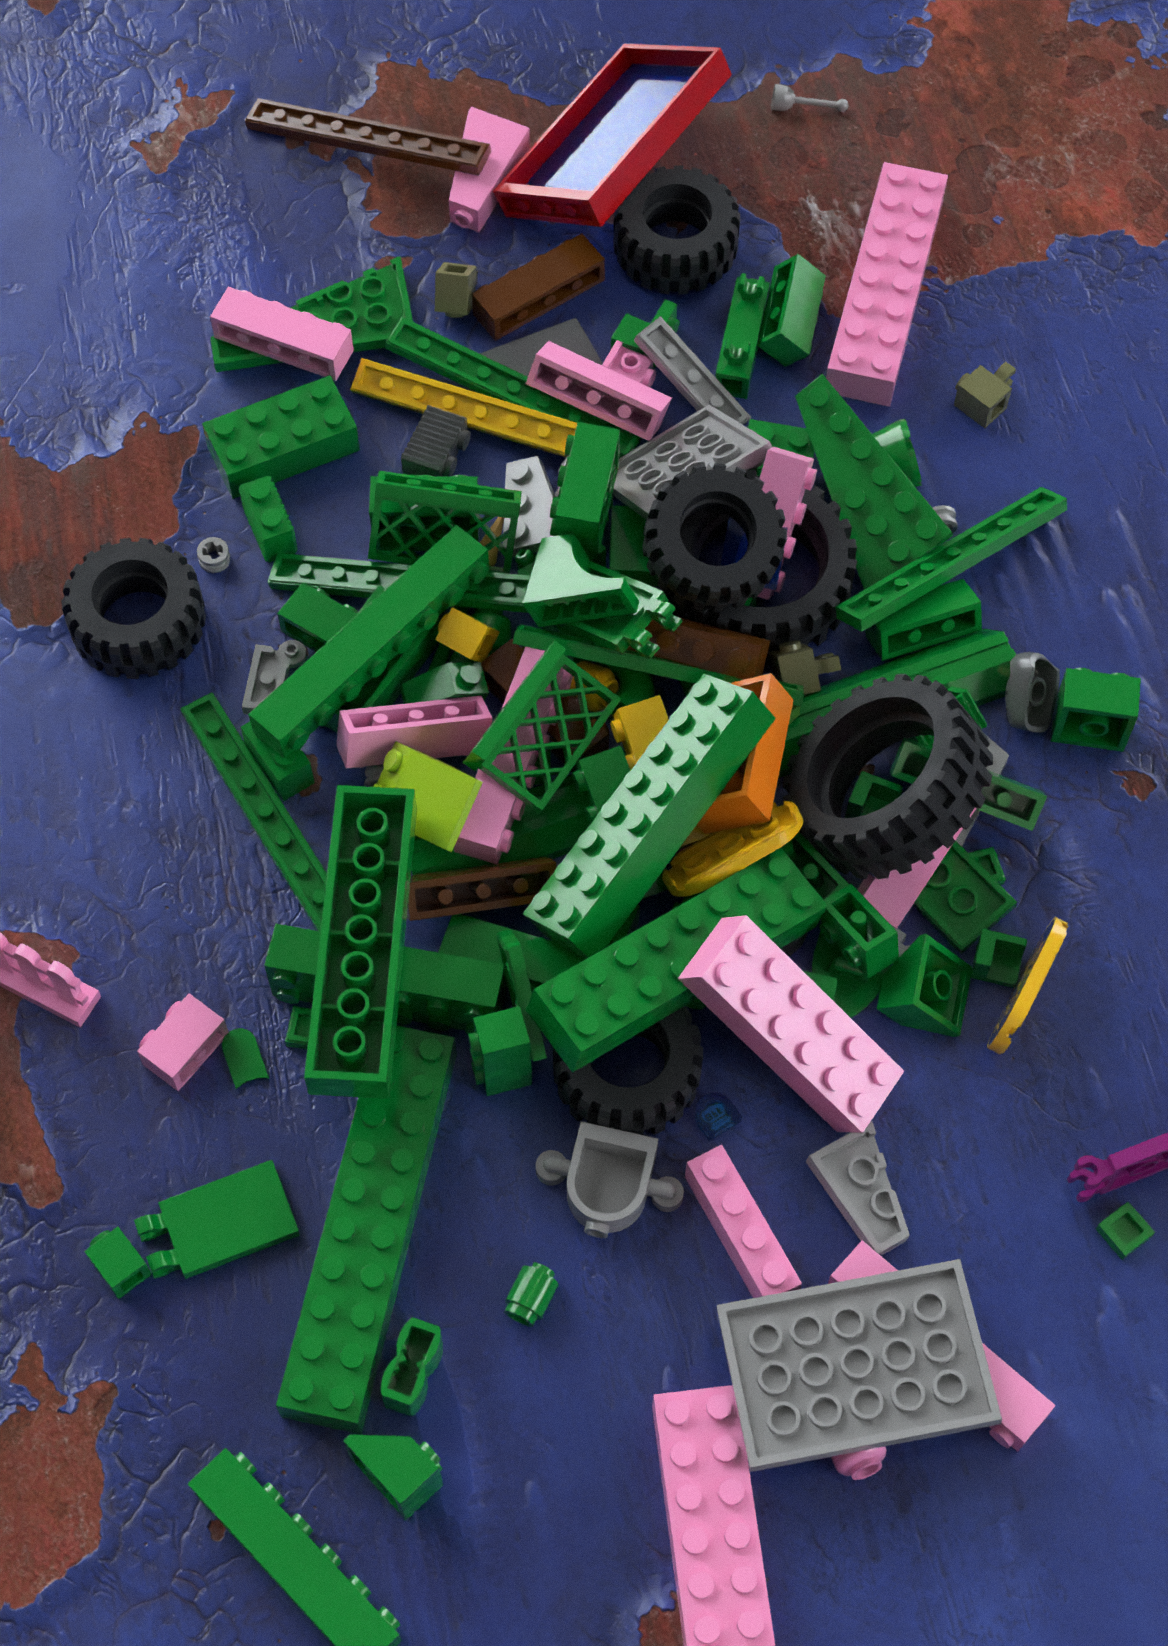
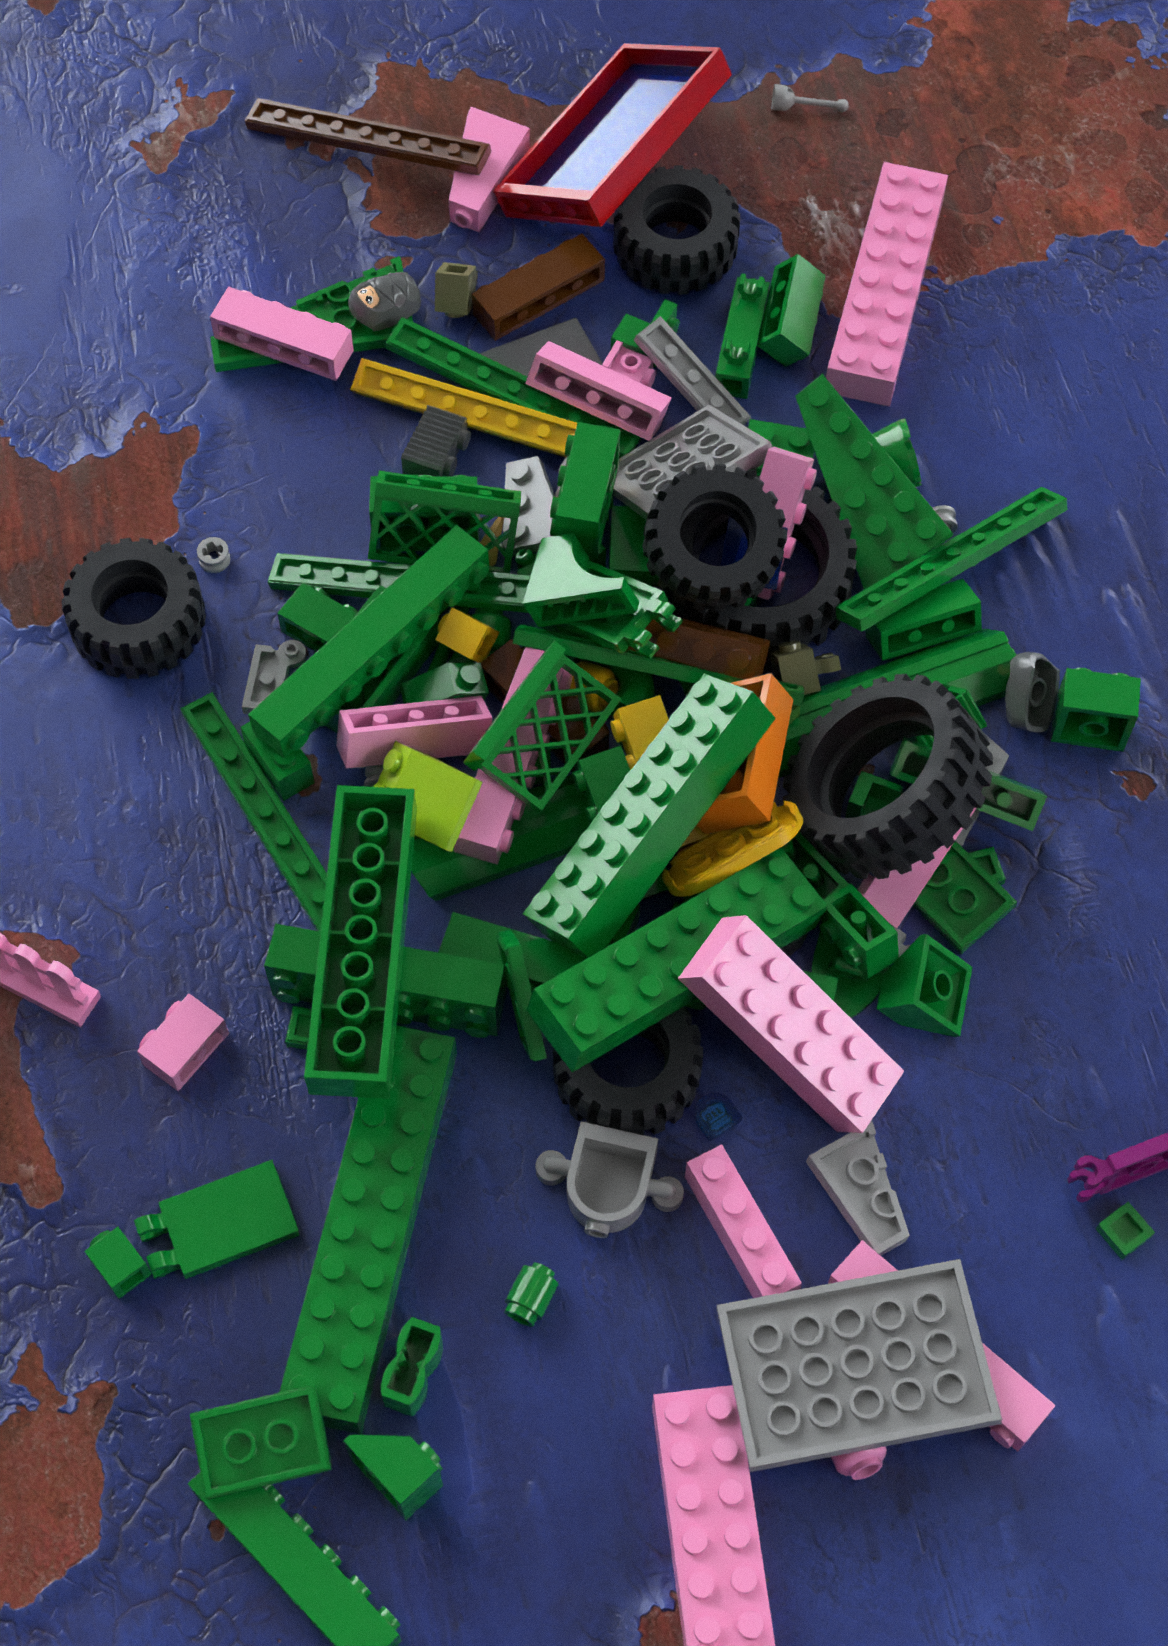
green brick [202,375,360,499] -> none
green piece [222,1028,269,1089] -> none
green brick [238,476,298,562] -> none
reddish brown brick [407,856,557,921] -> none
green brick [468,1006,532,1096] -> none
olive brick [954,362,1016,428] -> none
green panel [971,929,1027,988] -> none
yellow tile [987,917,1068,1055] -> none
none -> green tile [190,1384,333,1500]
none -> dark grey piece [348,272,421,332]

